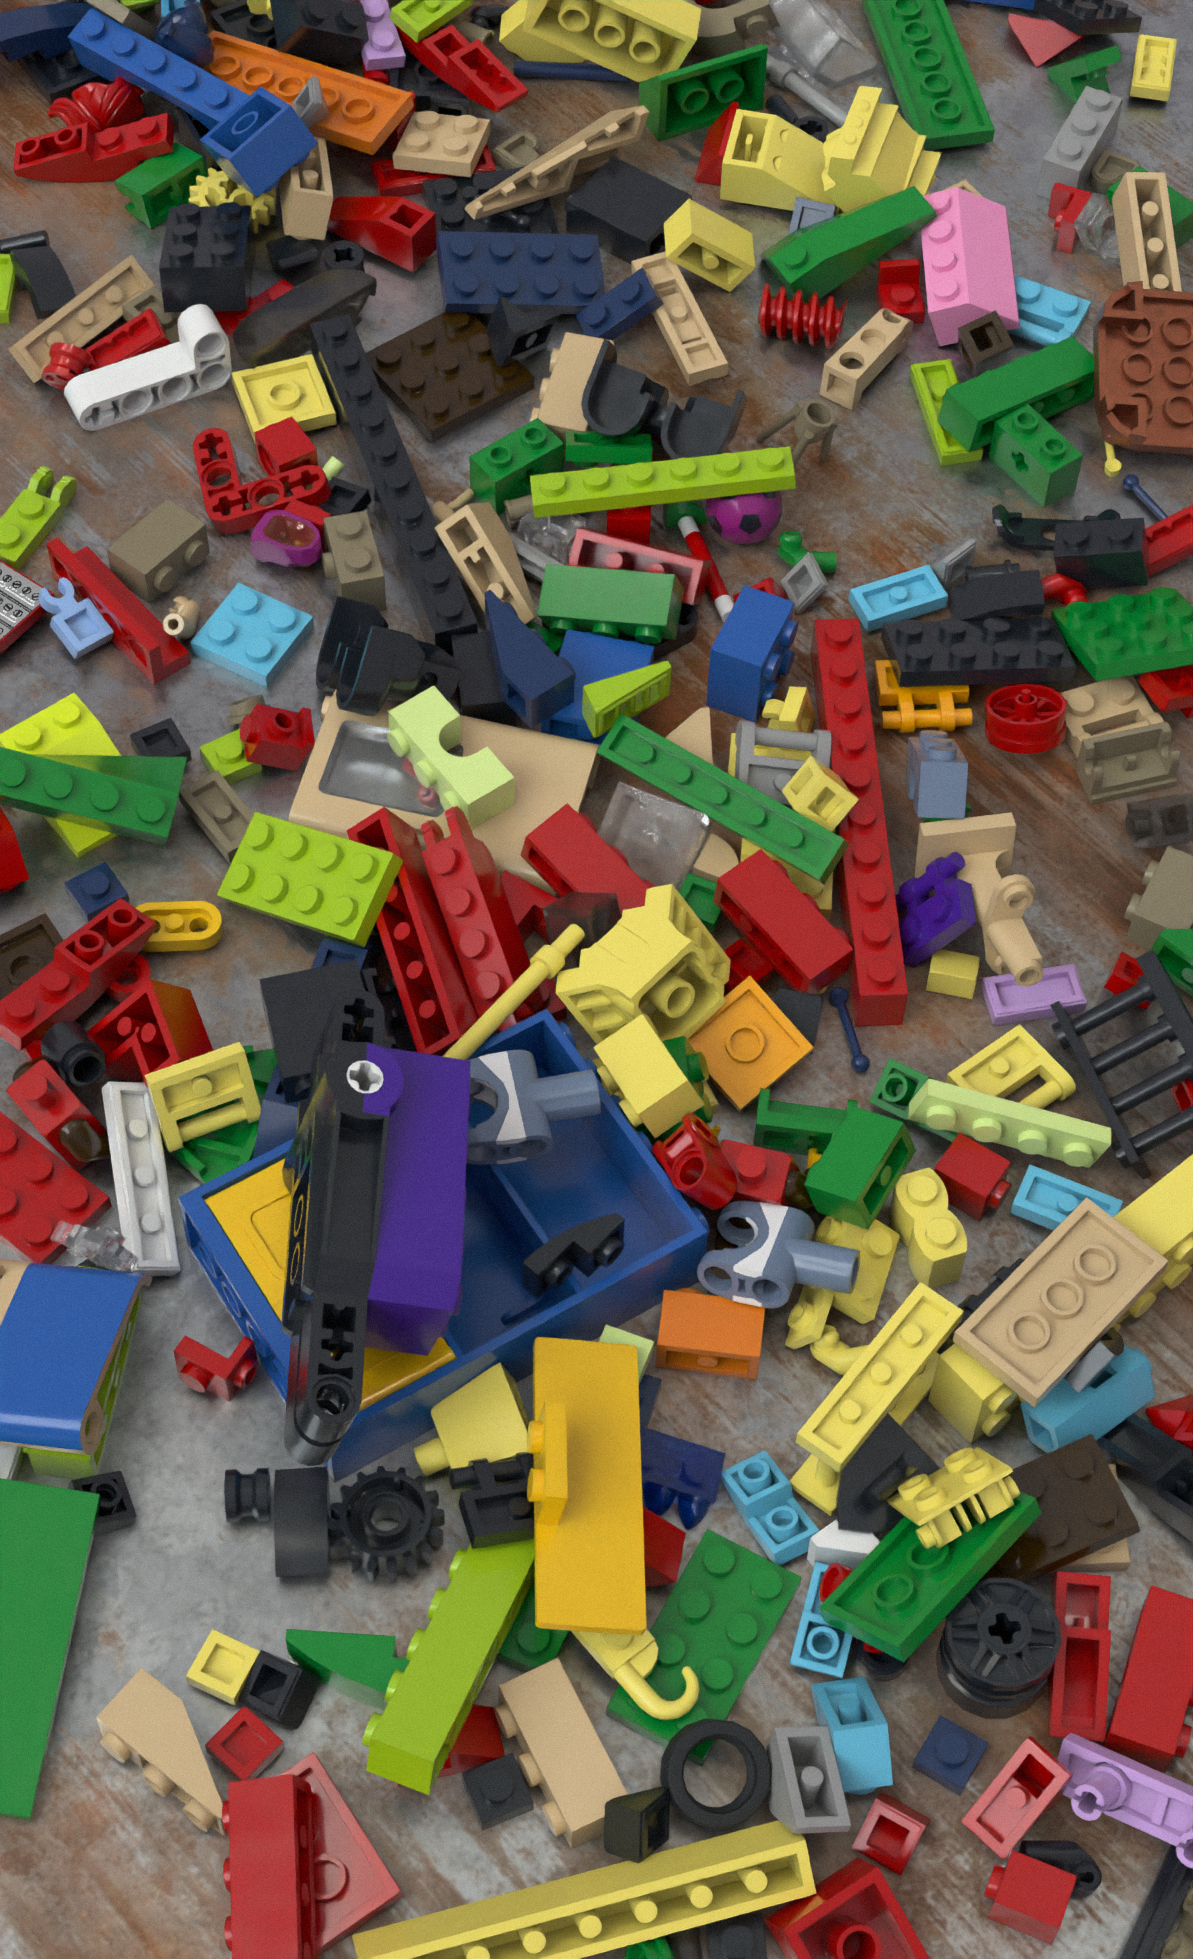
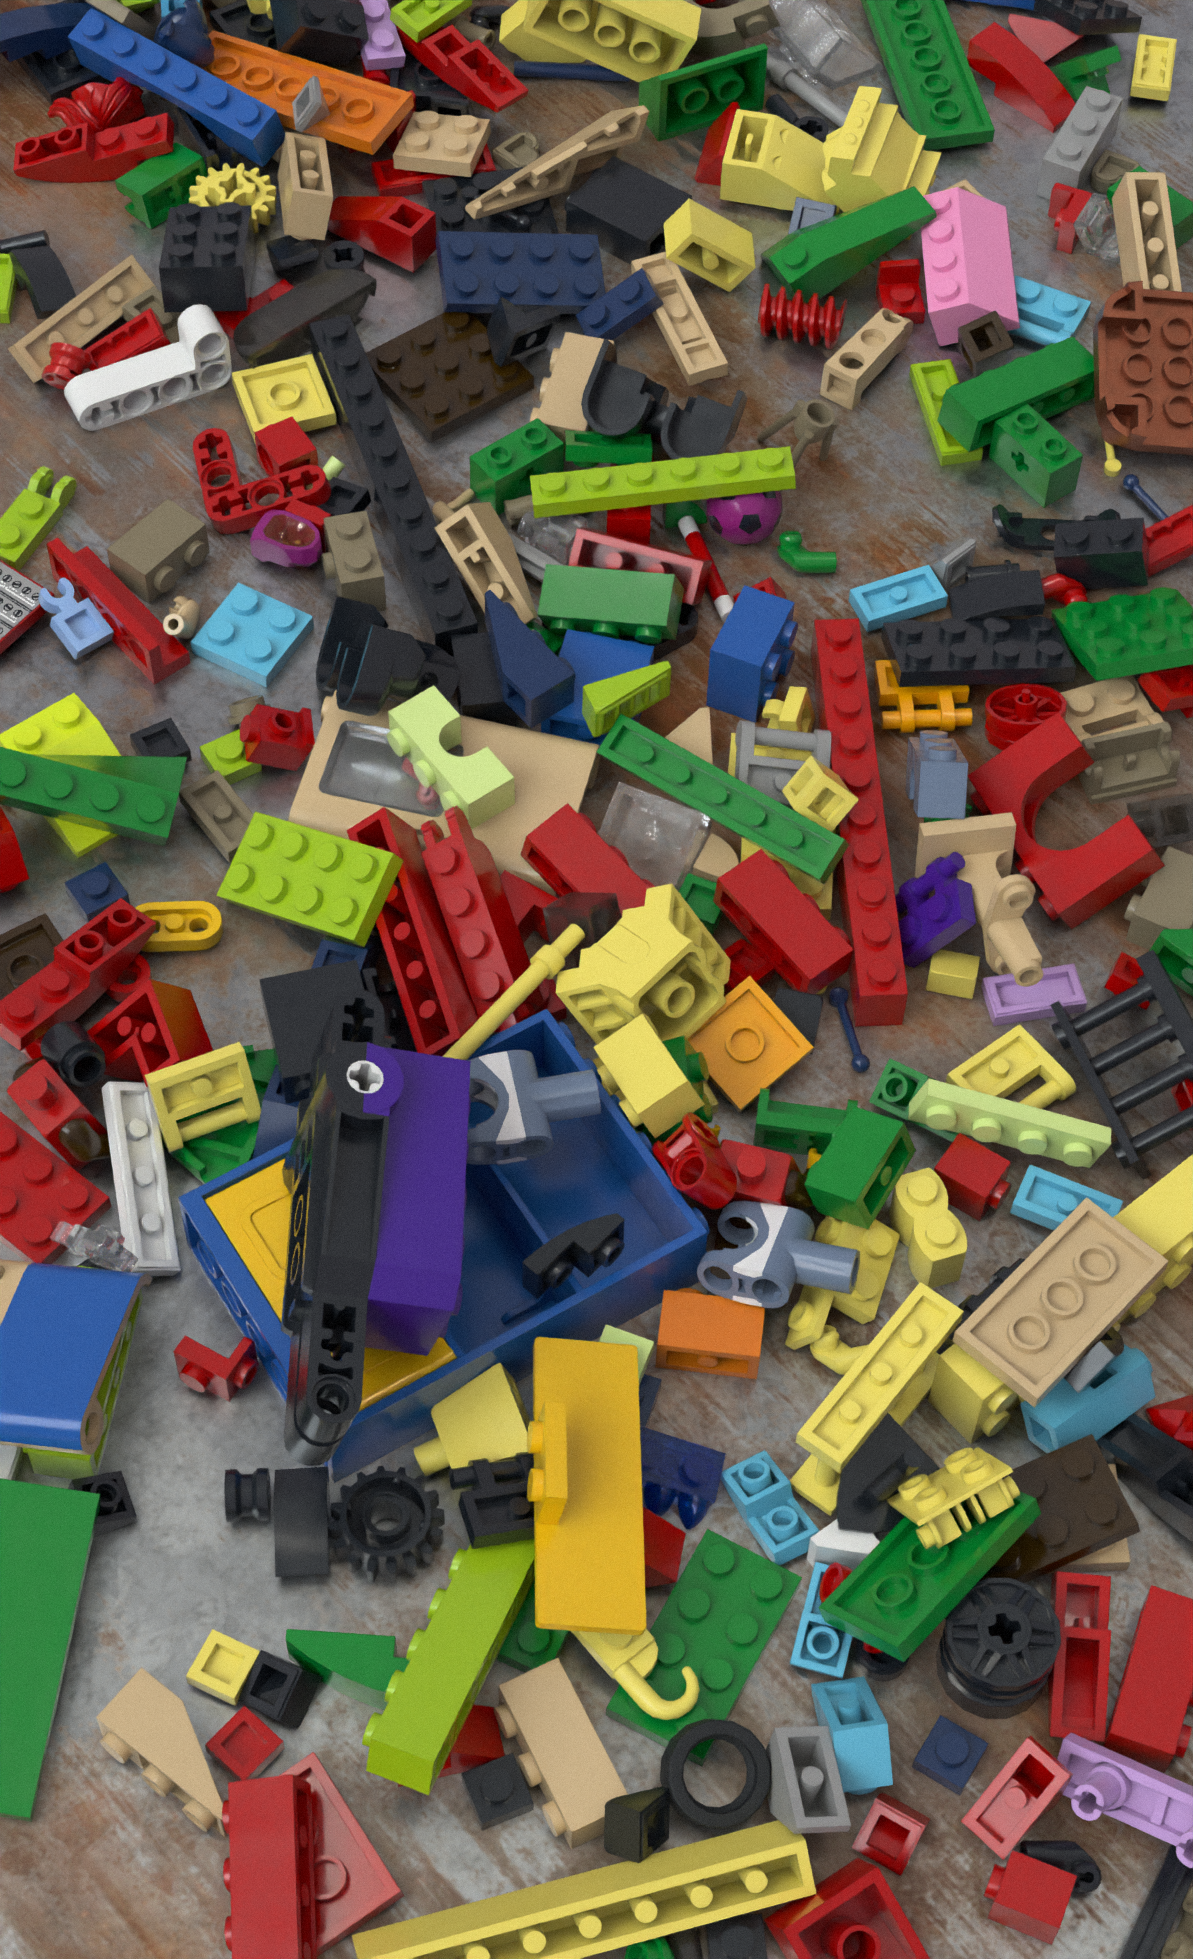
blue brick [200,86,318,197] -> none
light grey slope [780,552,829,614] -> none
none -> red slope [967,22,1076,133]
none -> red arch [967,712,1165,930]

